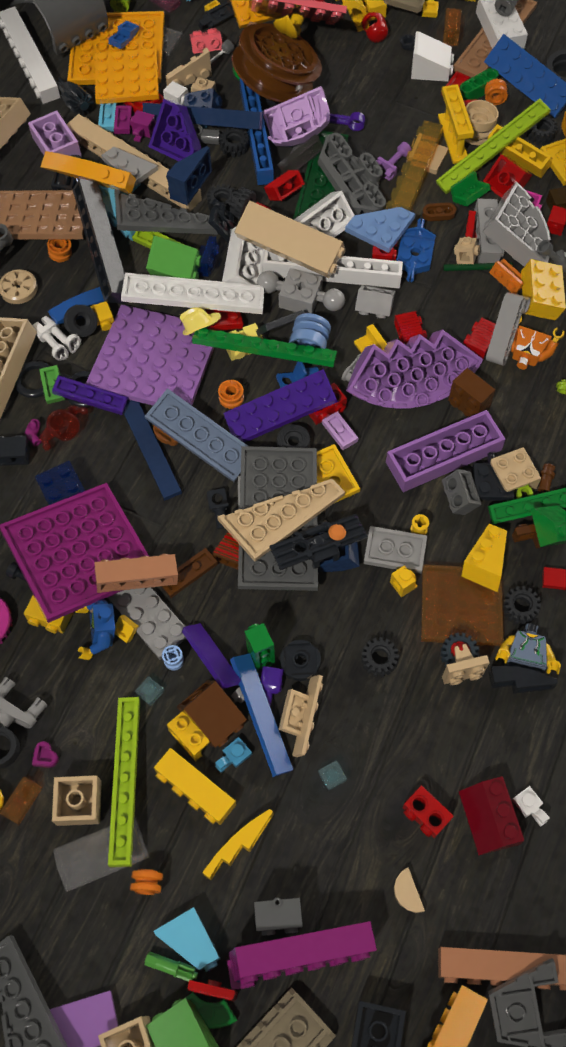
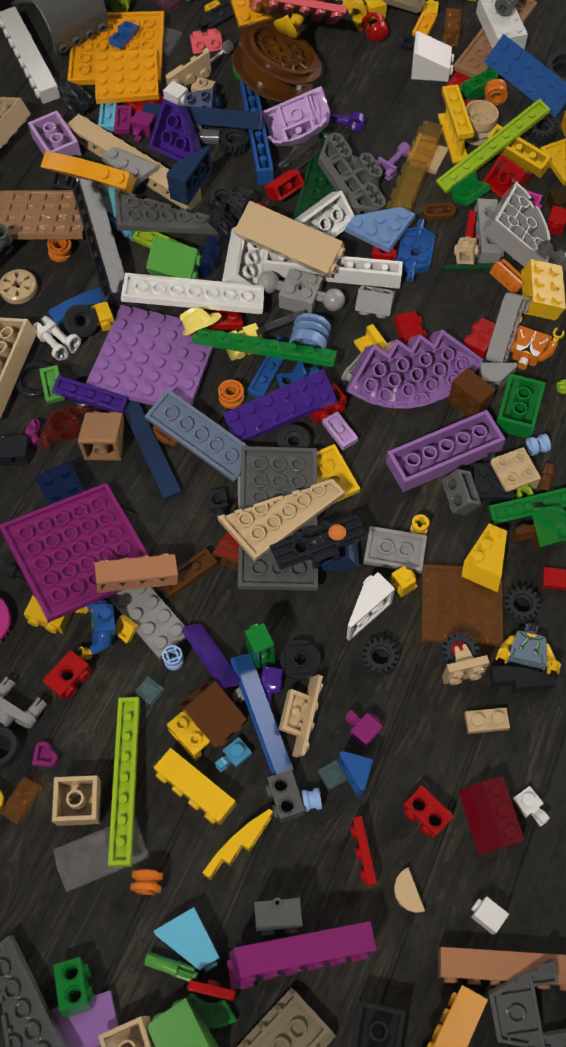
none -> red brick [42,650,92,701]
none -> green brick [53,957,94,1018]
none -> medium nougat slope [78,411,125,461]
none -> blue tile [247,336,289,398]
none -> dark grey brick [265,770,305,823]
none -> light blue wheel [301,788,322,812]
none -> blue slope [338,751,373,800]
none -> magenta brick [345,710,383,749]
none -> white slope [347,573,395,641]
none -> red plate [349,816,377,888]
none -> light orange plate [412,12,437,36]
none -> tan plate [464,708,510,734]
none -> white brick [471,896,509,935]
none -> light grey slope [478,363,517,391]
none -> green brick [496,374,546,439]
none -> light blue wheel [526,434,551,456]

